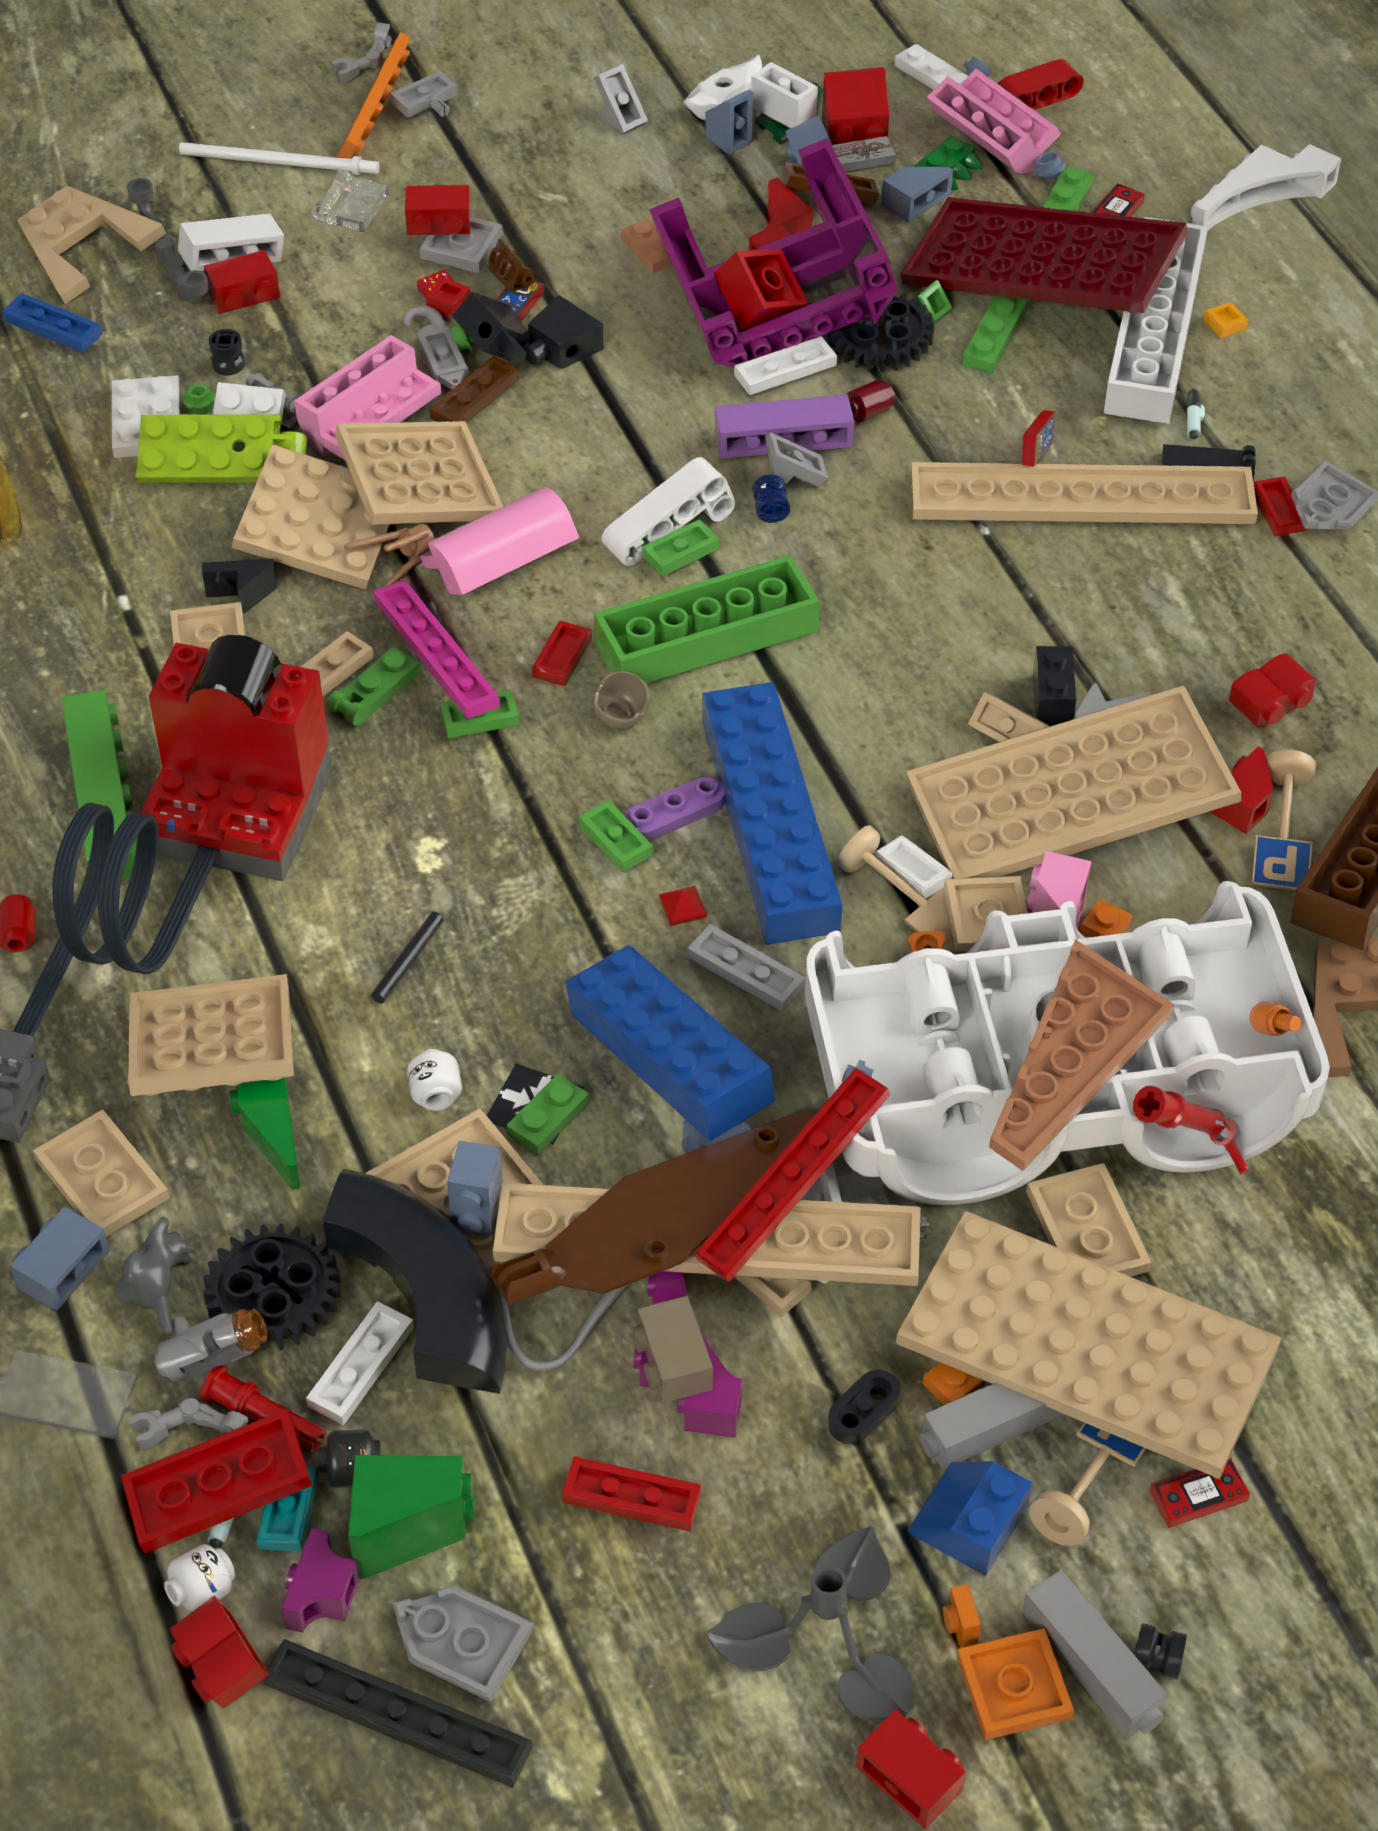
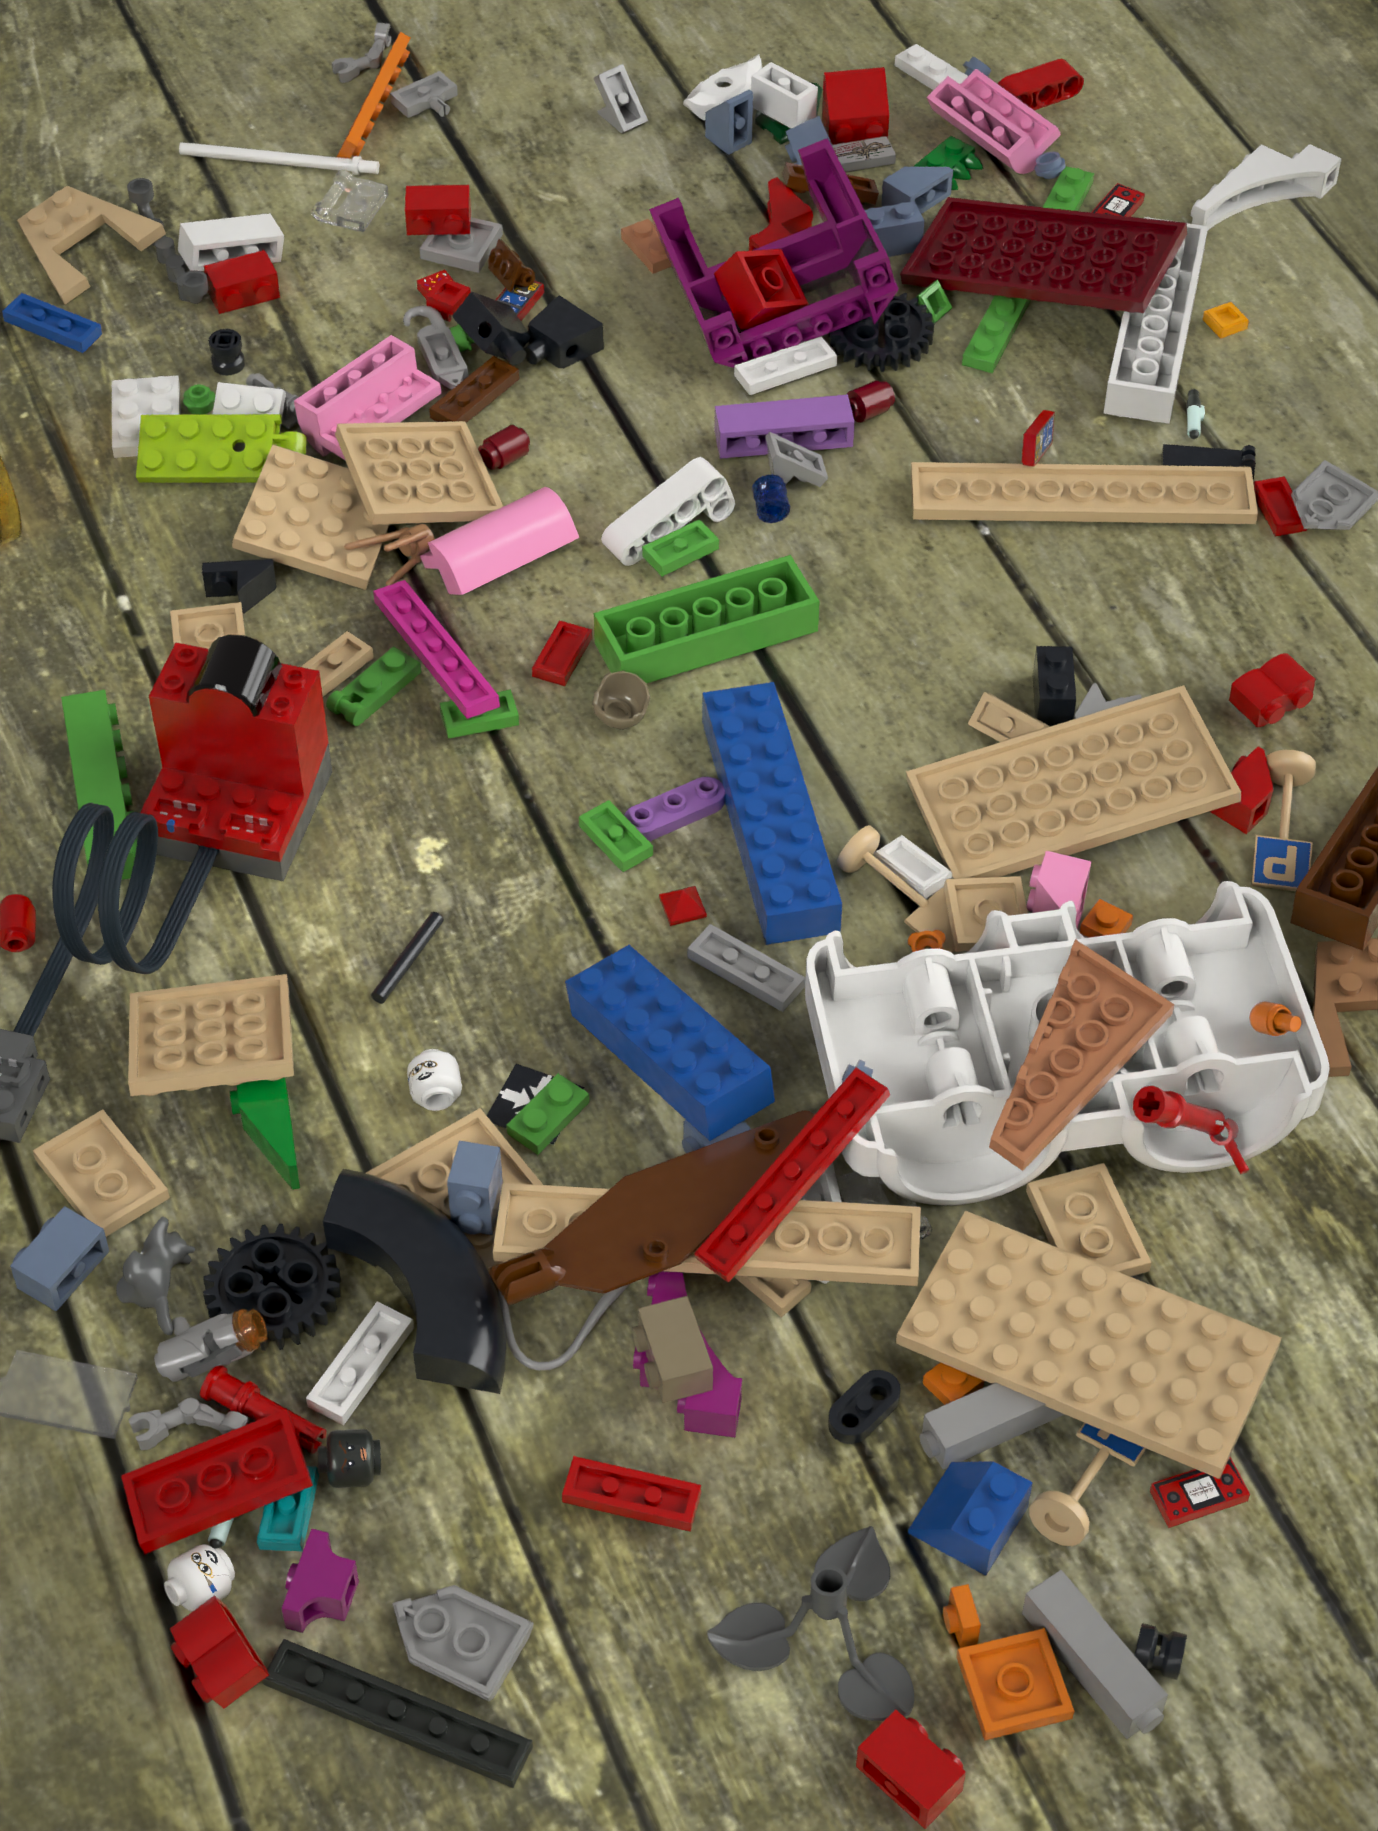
green slope [348,1455,475,1579] -> none
none -> dark red brick [478,424,530,470]
none -> sand blue brick [862,201,924,258]

